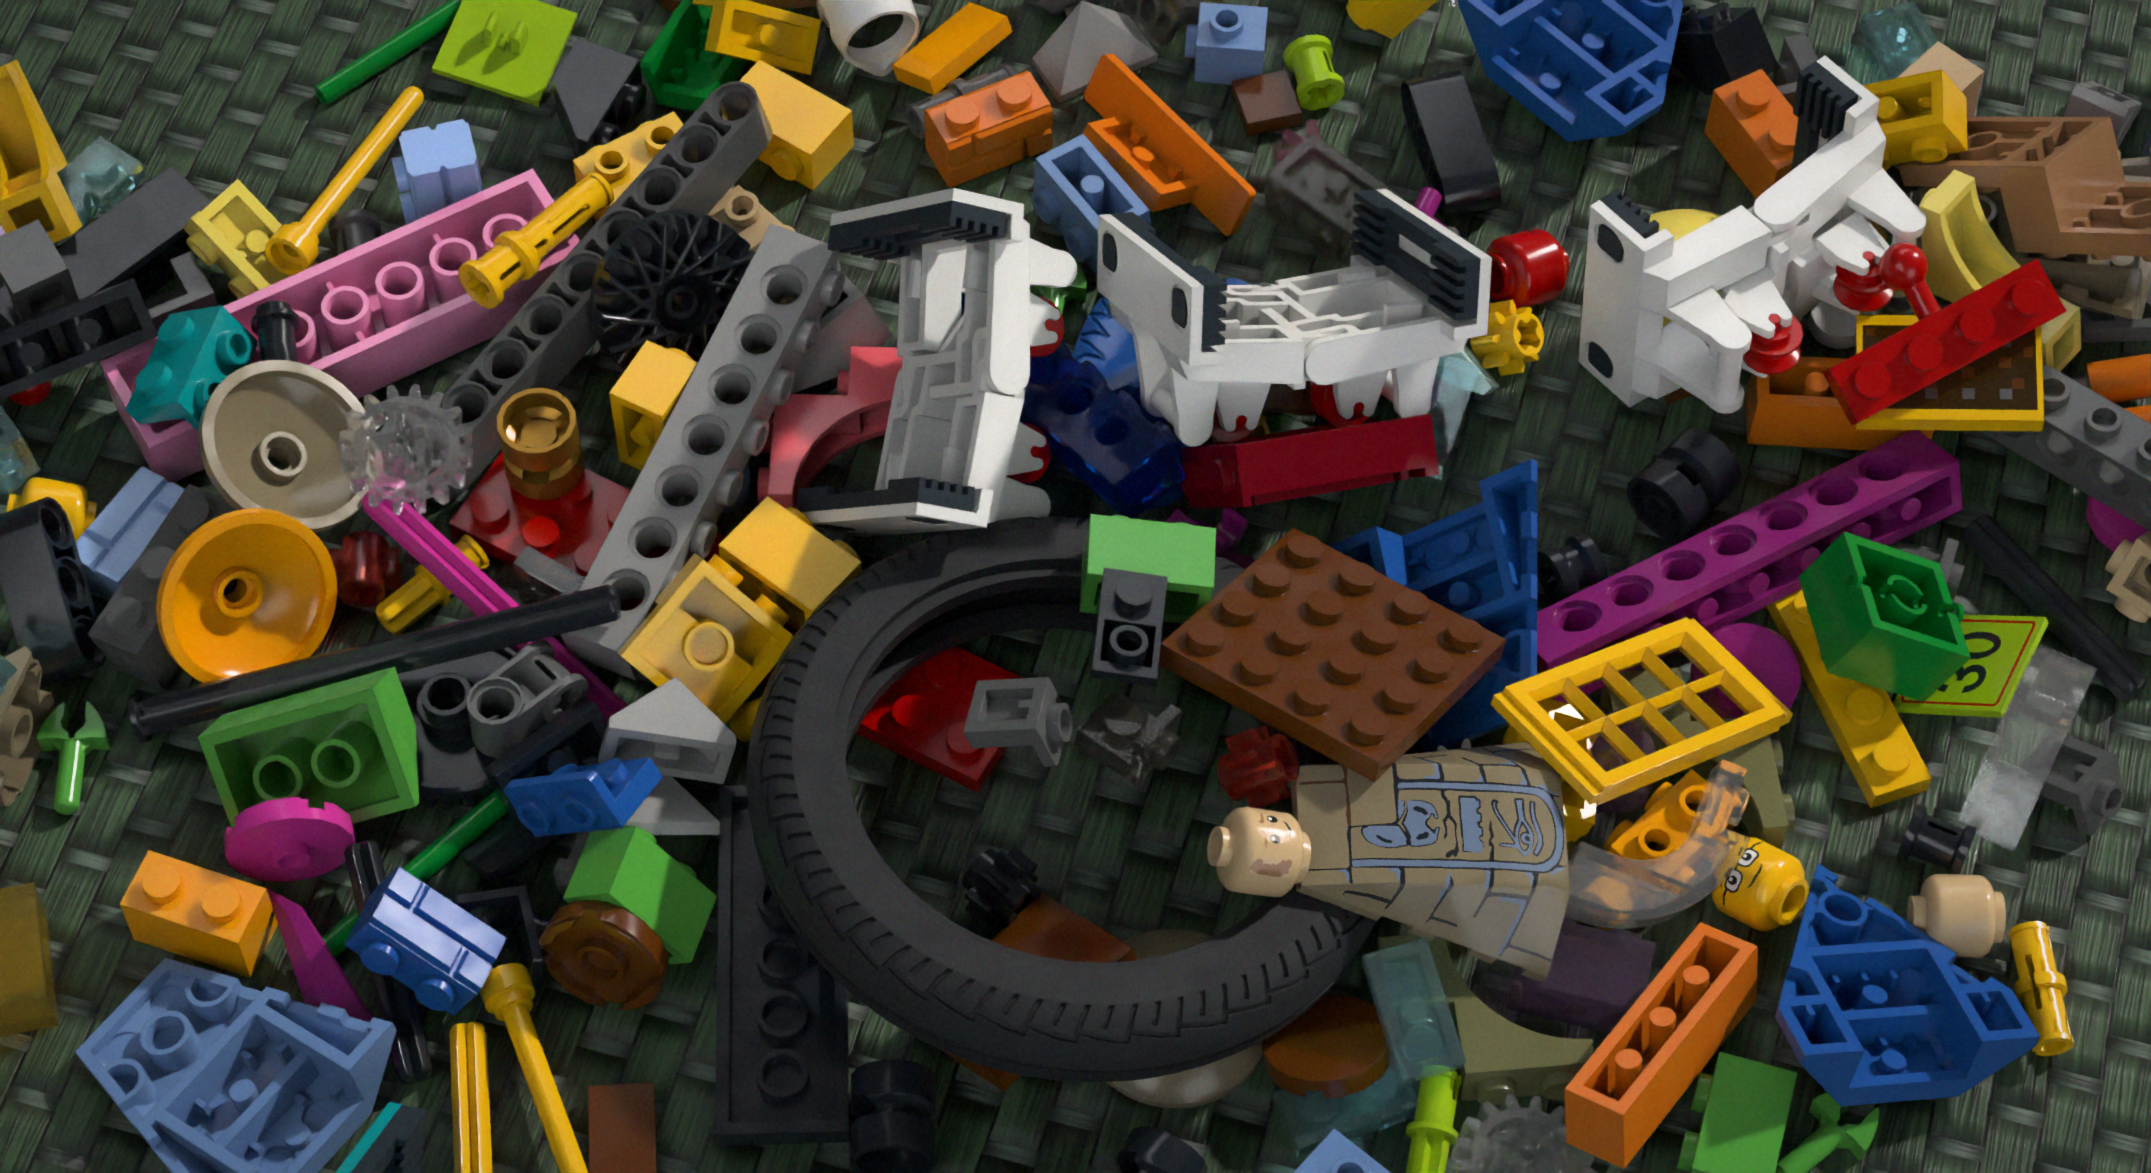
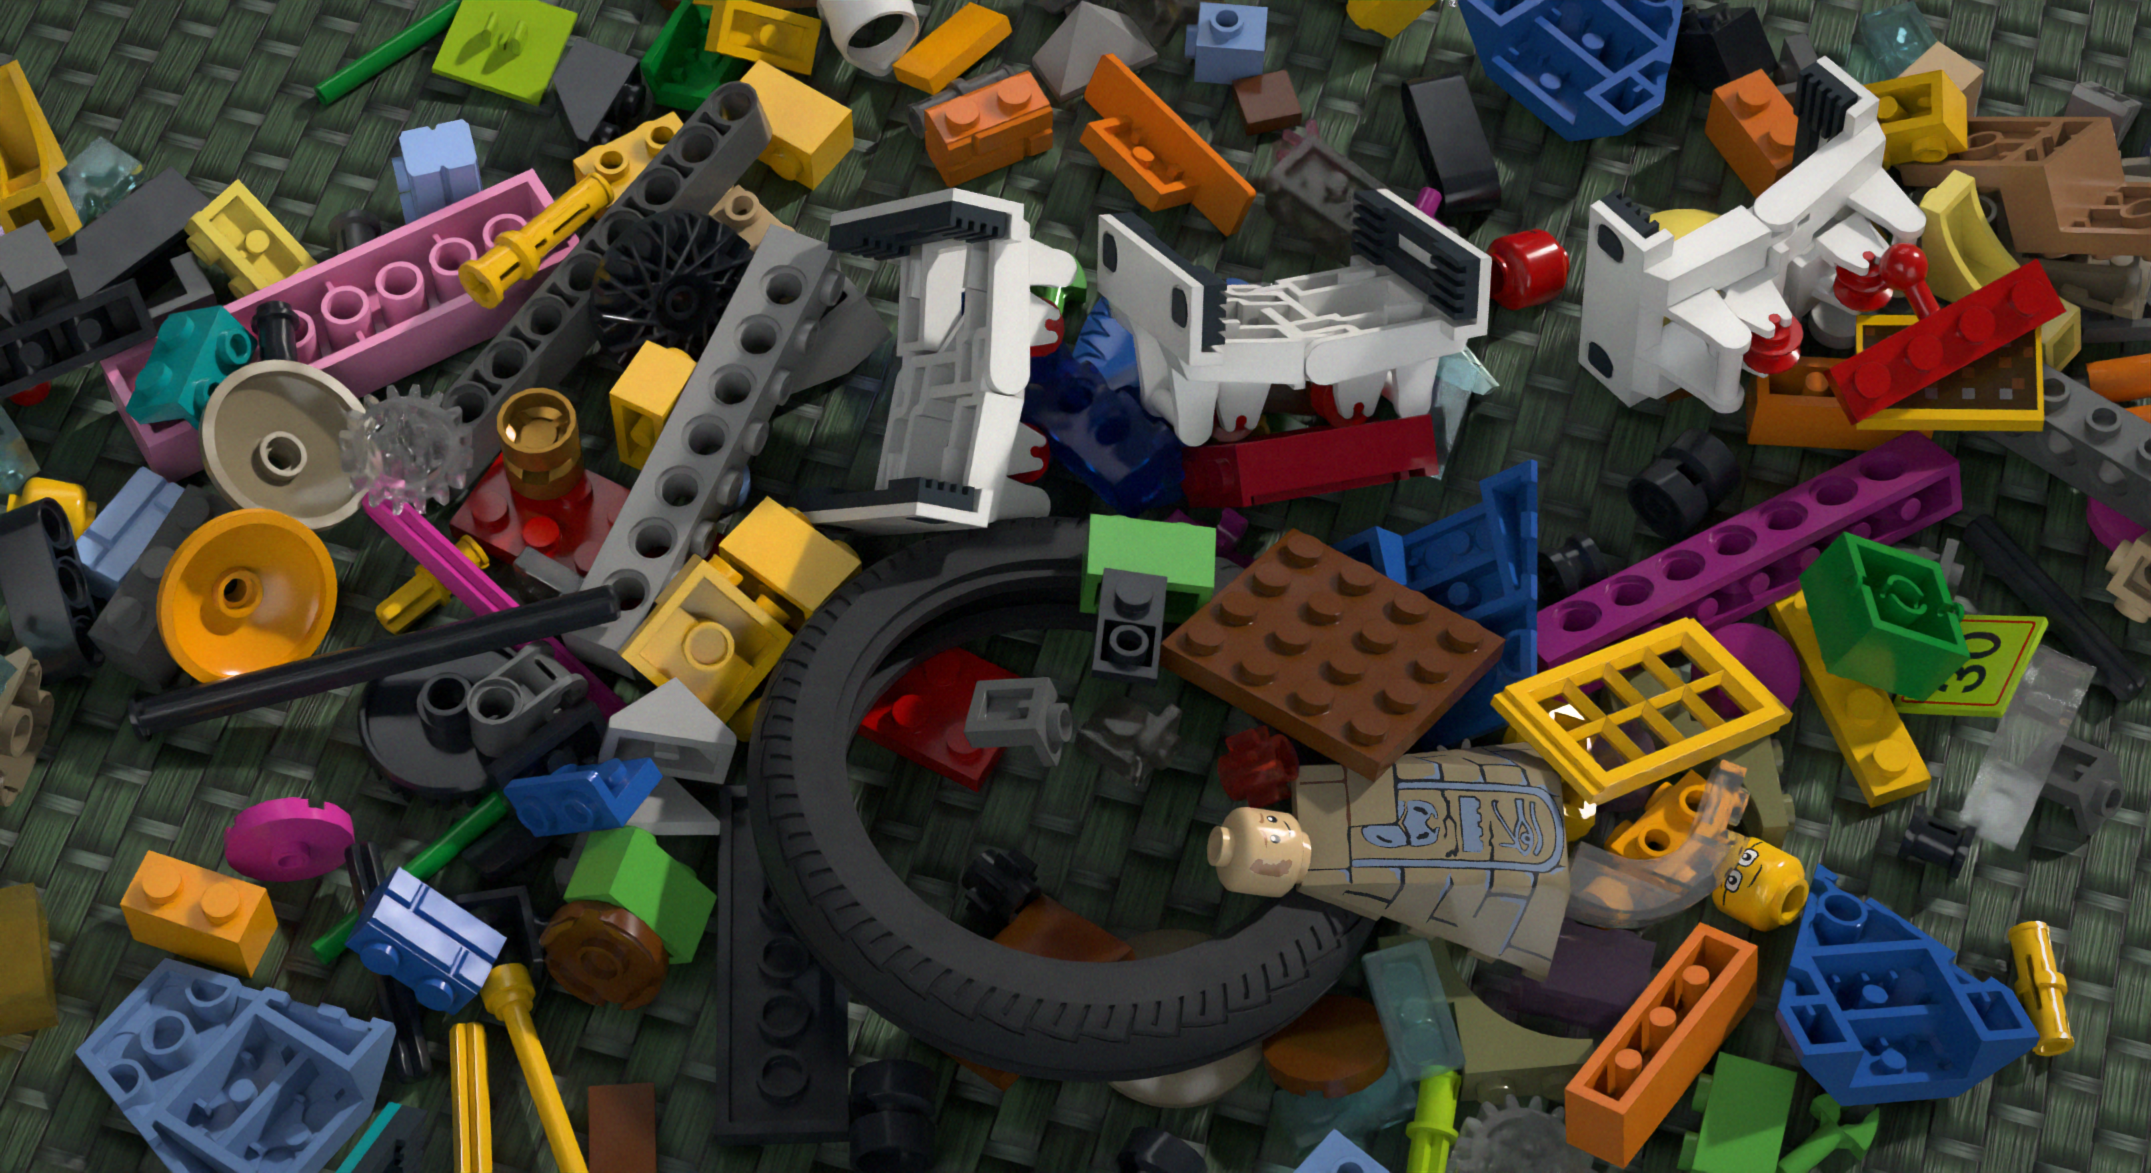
bright green bar [37,701,111,815] -> none
bright green slope [198,666,419,828] -> none
yellow piece [265,86,424,275] -> none
magenta bar [266,888,376,1022] -> none
clear red gear [328,531,402,608] -> none
coral arch [757,346,903,509] -> none
medium blue brick [1031,134,1151,276] -> none
lime bush [1283,34,1345,111] -> none
yellow gear [1470,299,1544,376] -> none
tan head [1906,874,2006,959] -> none

